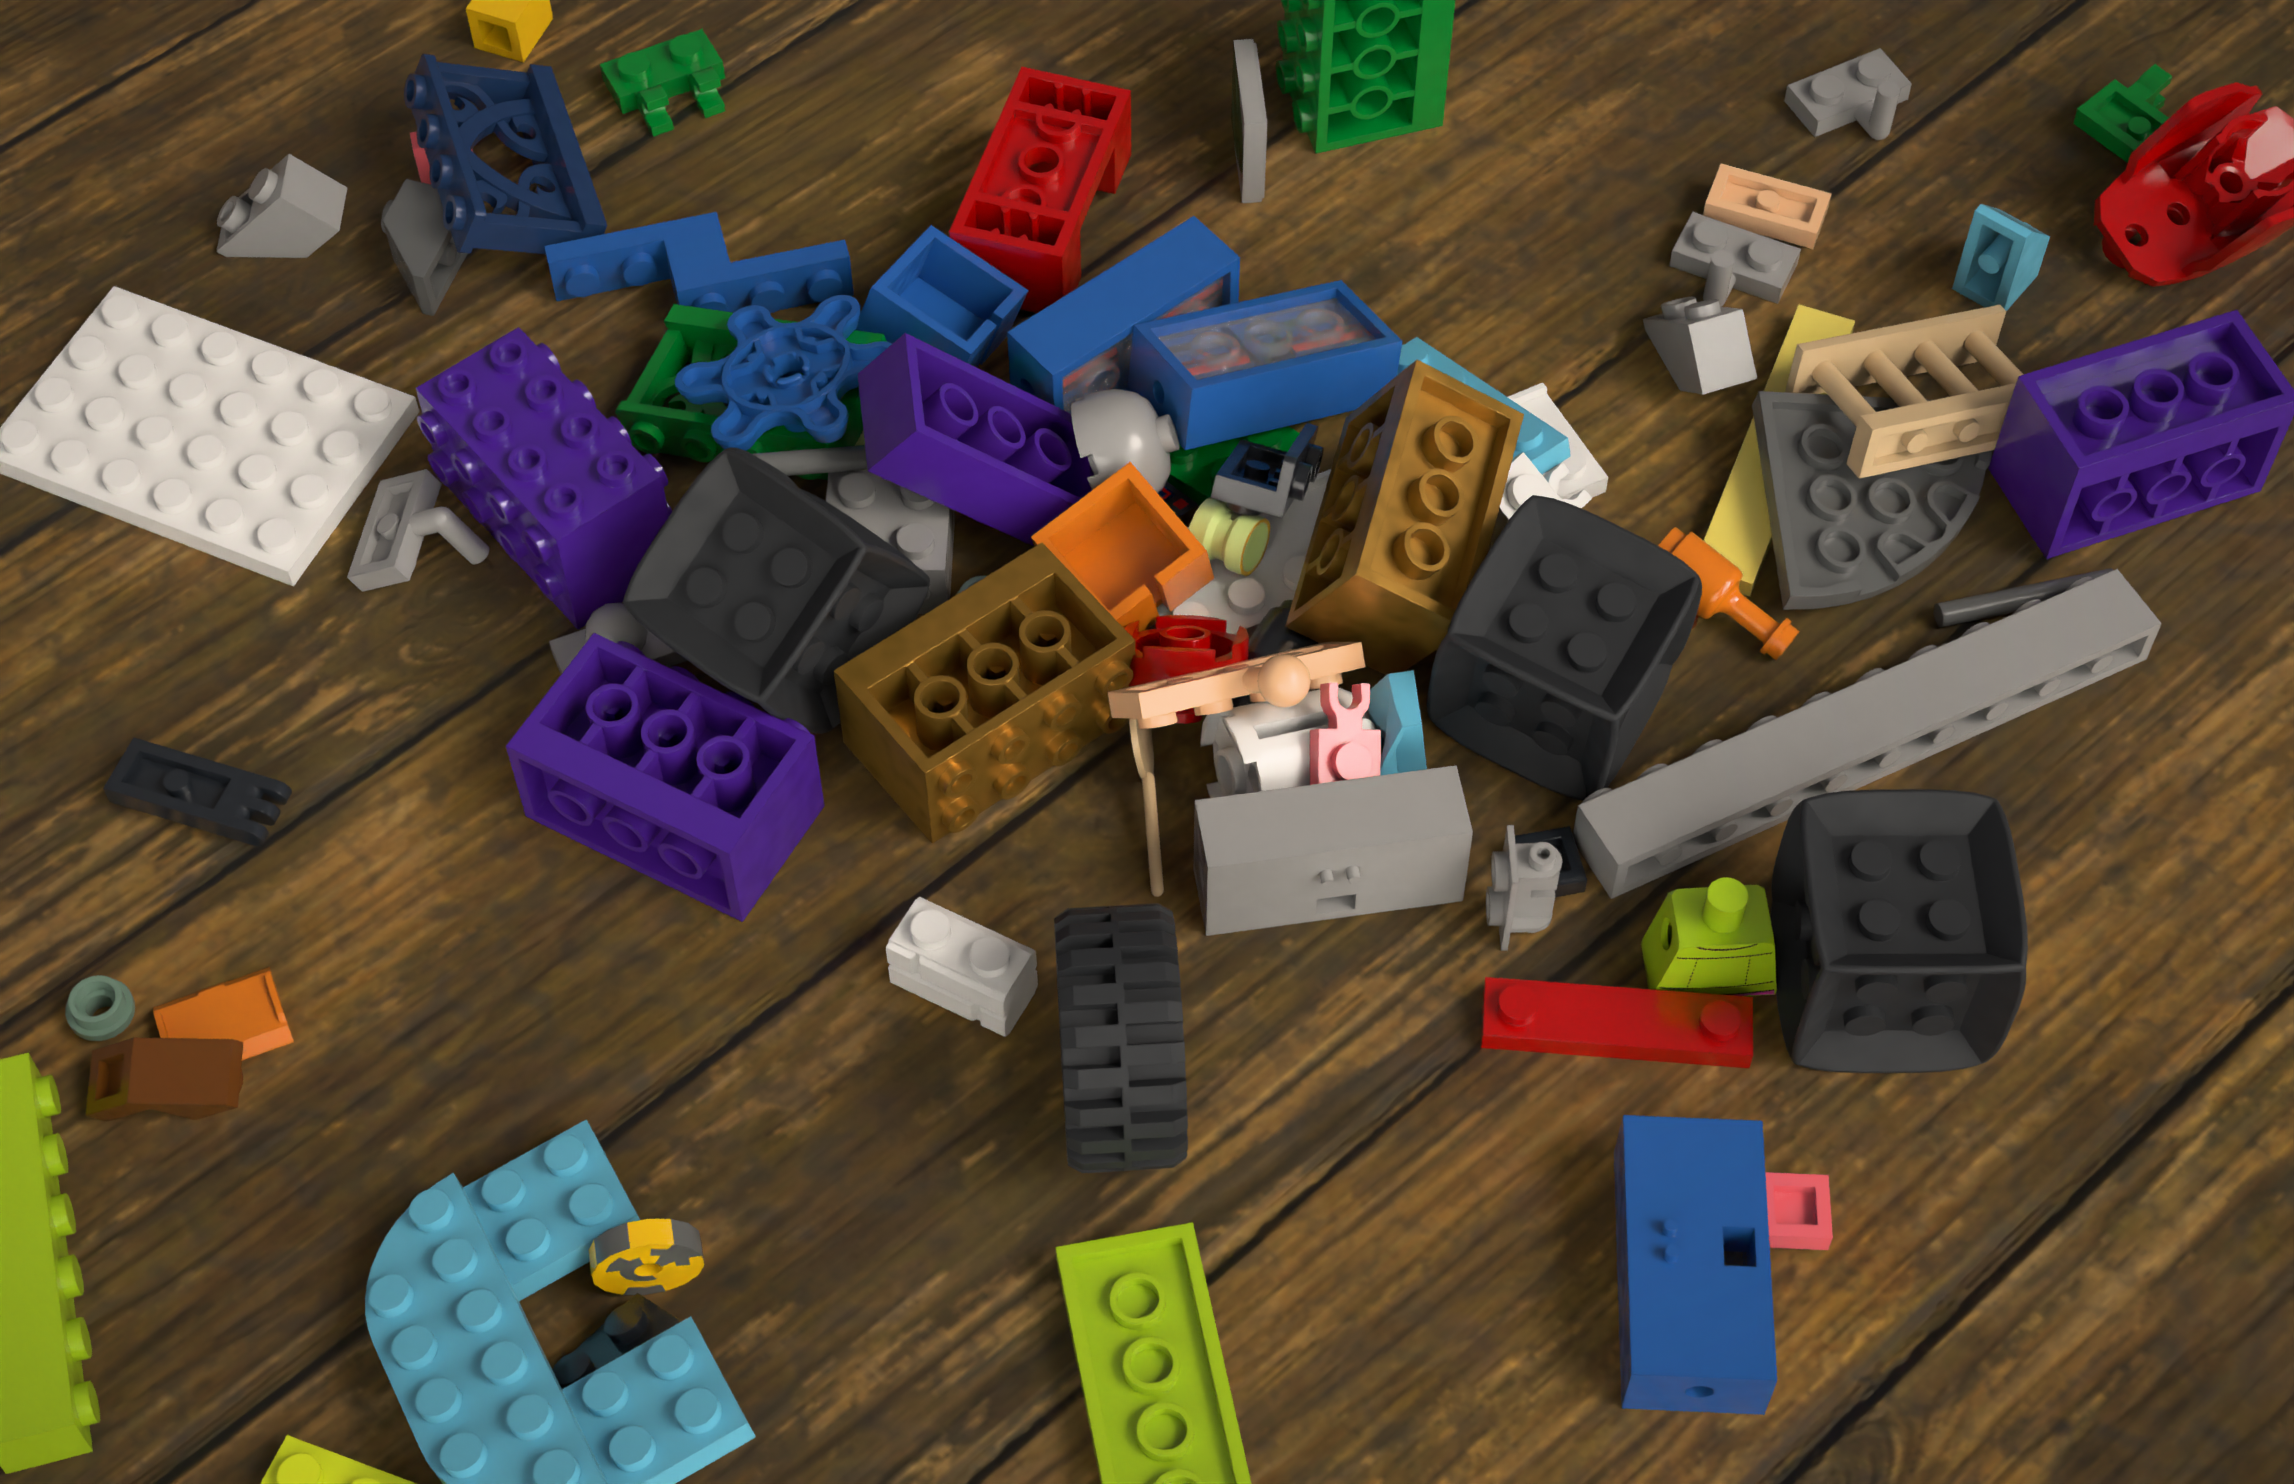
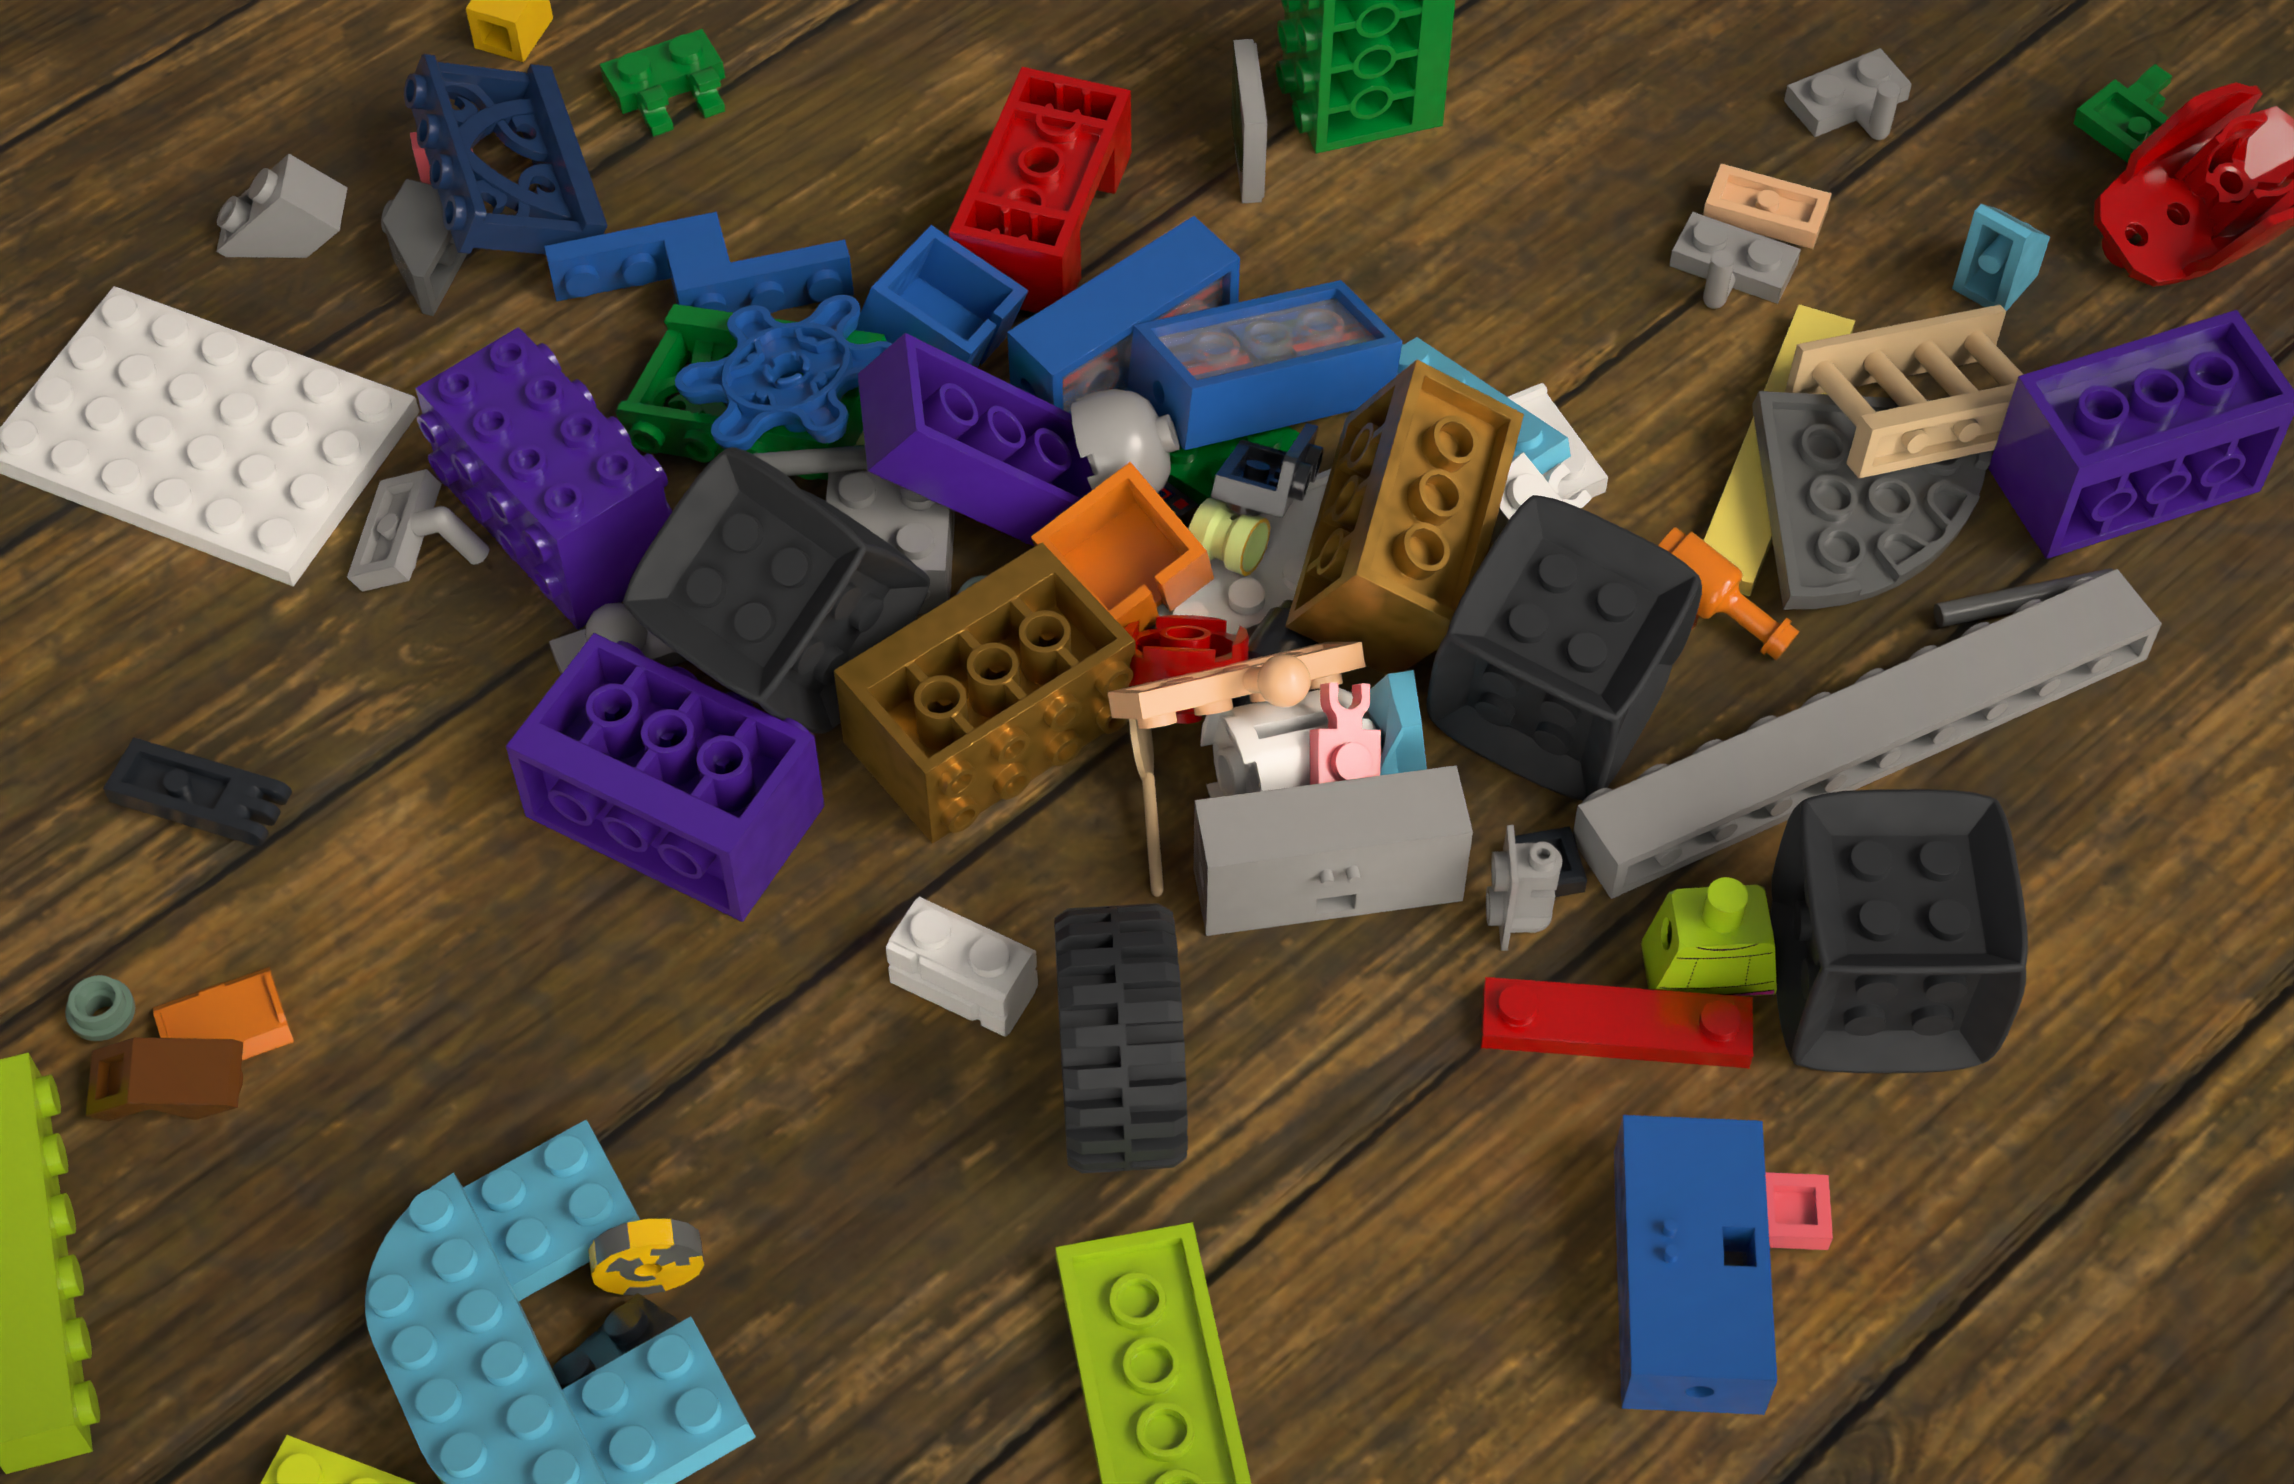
light grey slope [1643,297,1757,395] -> none

